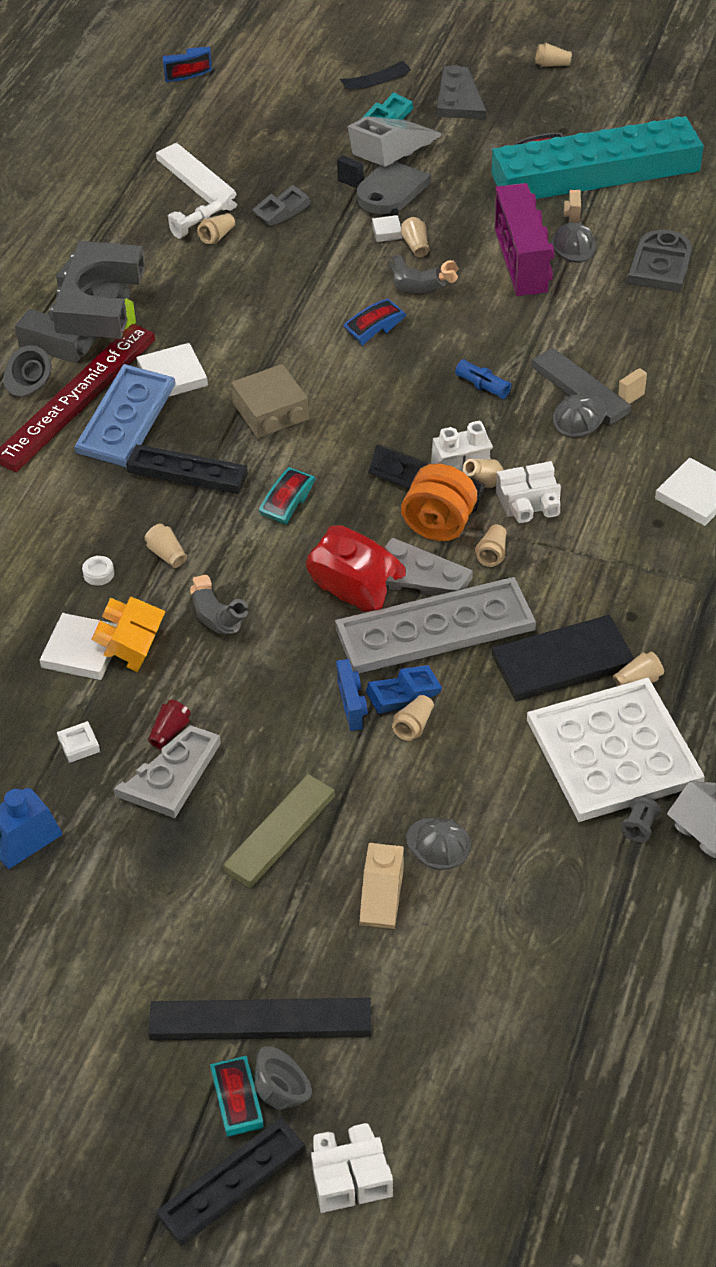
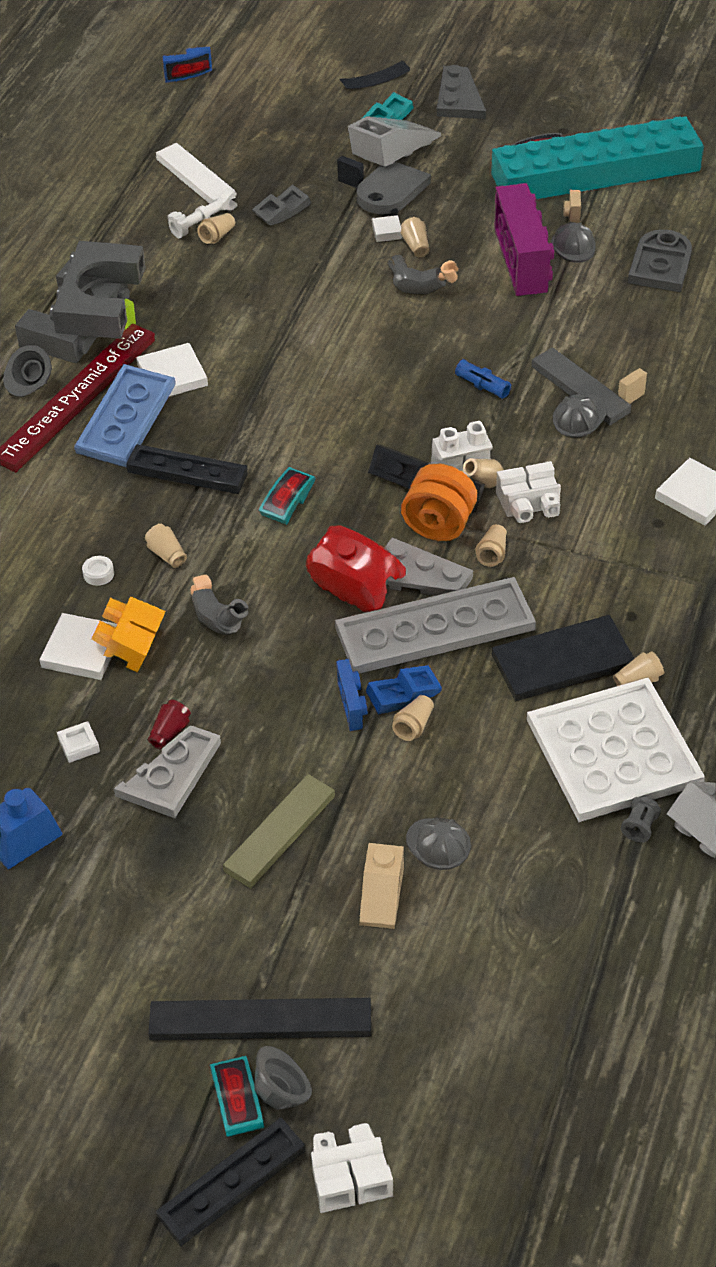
dark tan brick [231,364,309,438] -> none
slope [343,298,406,346] -> none
tan cone [535,43,572,67] -> none

